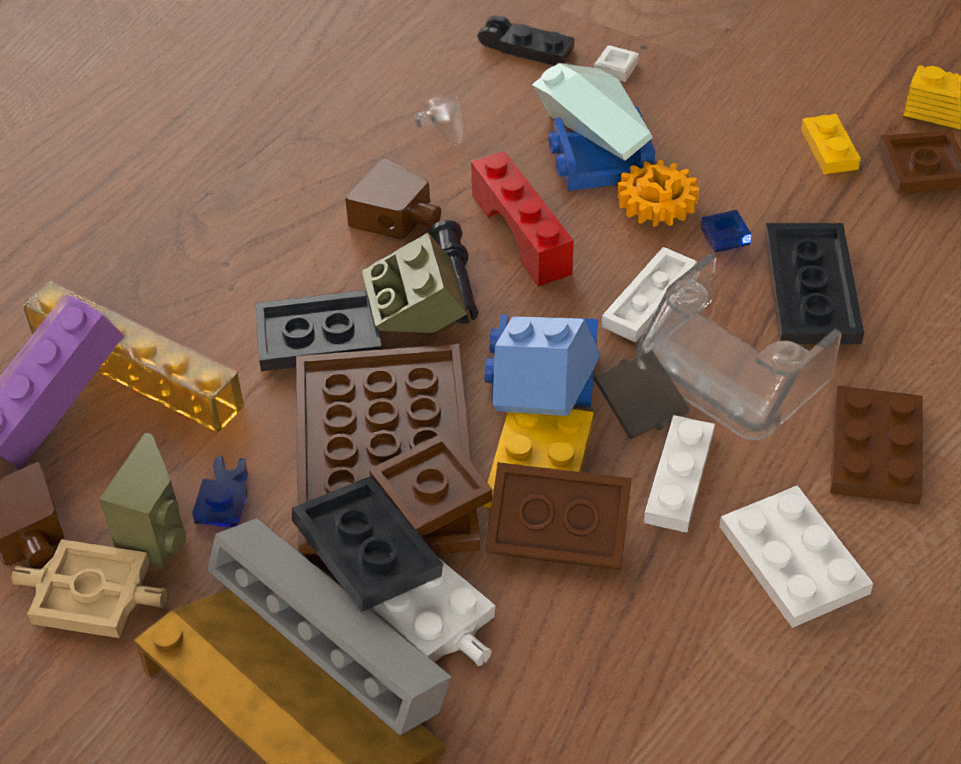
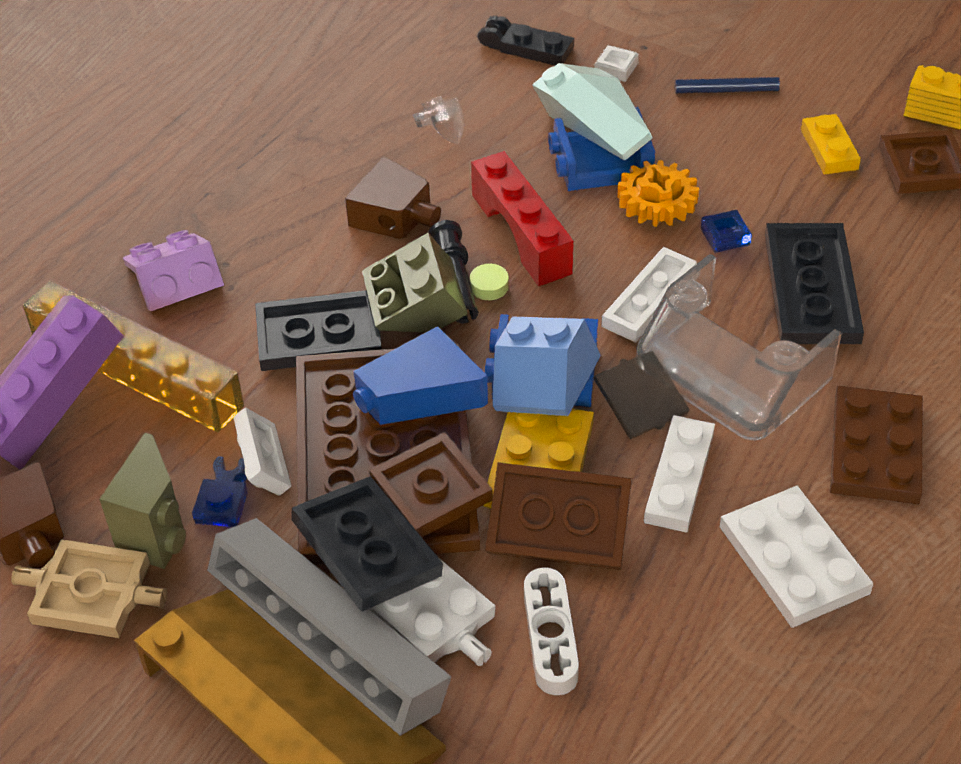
none -> lavender bracket [123,230,224,311]
none -> white plate [233,407,291,496]
none -> slope [353,326,488,425]
none -> yellowish green tile [470,264,509,300]
none -> white beam [524,568,579,695]
none -> dark blue bar [675,77,780,94]

